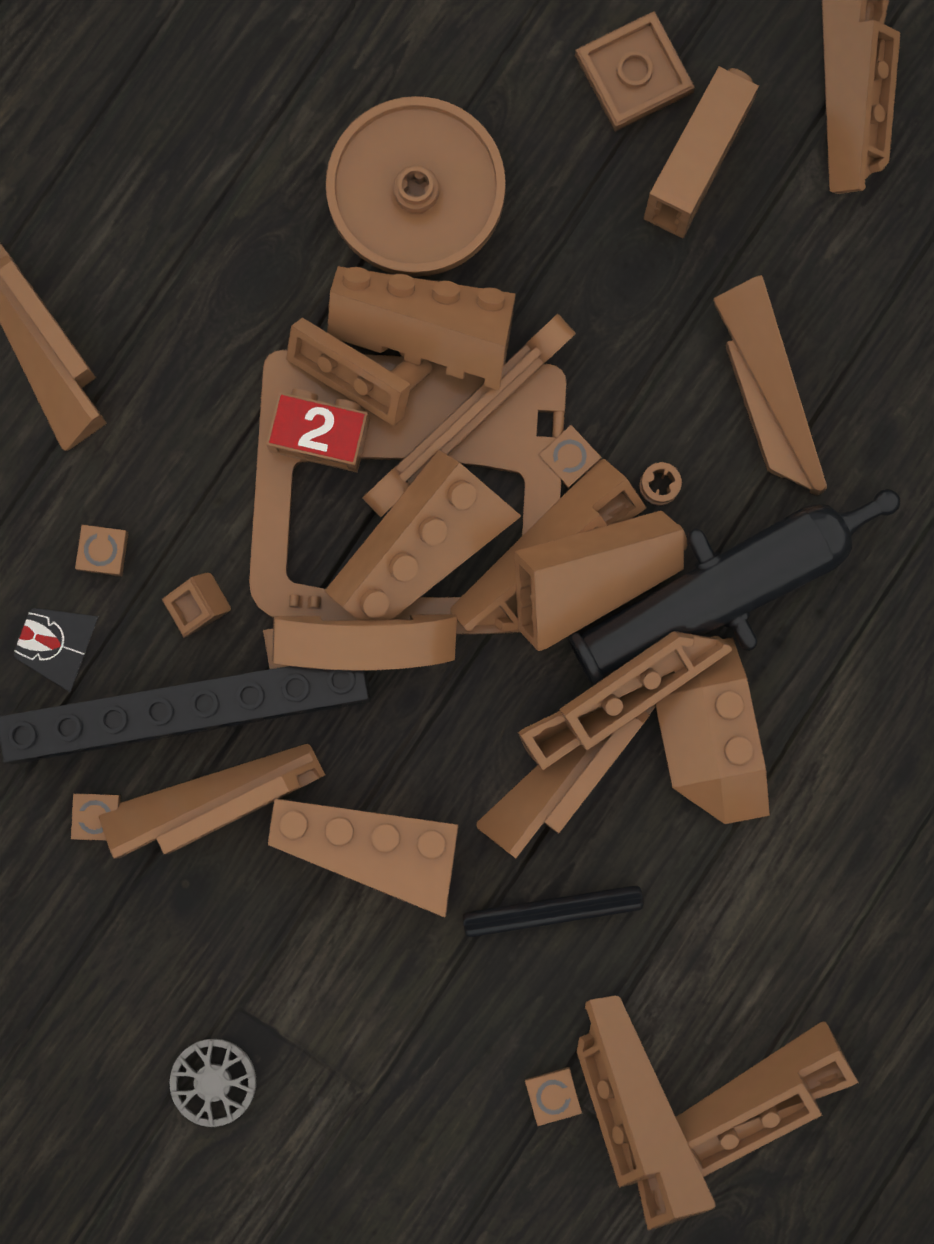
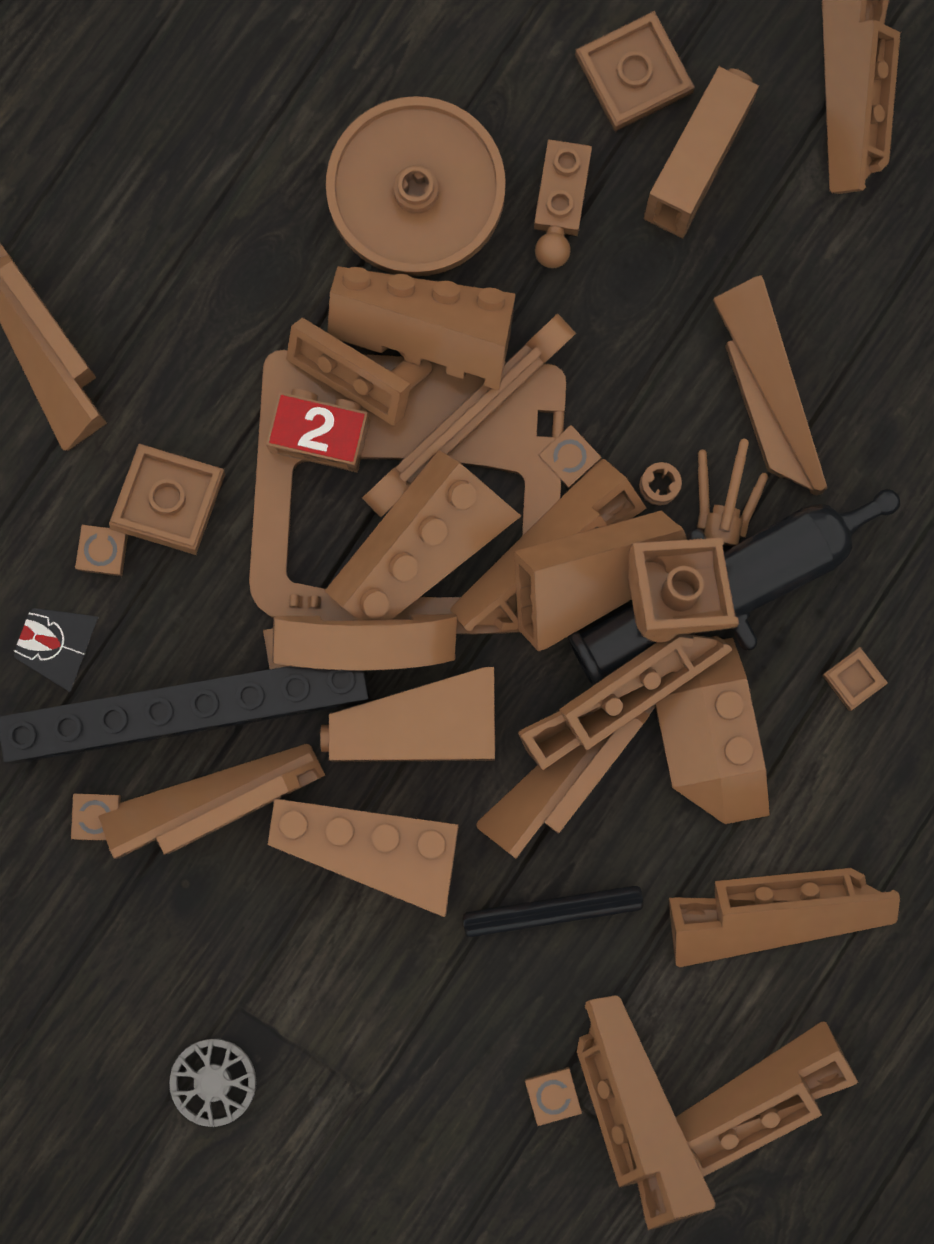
medium nougat slope [162,573,231,637] -> none
none -> medium nougat tile [109,444,225,555]
none -> medium nougat slope [320,667,495,762]
none -> medium nougat plate [534,139,592,268]
none -> medium nougat slope [628,538,739,642]
none -> medium nougat wedge [669,868,900,967]
none -> medium nougat plant [697,439,768,547]
none -> medium nougat tile [822,647,888,711]

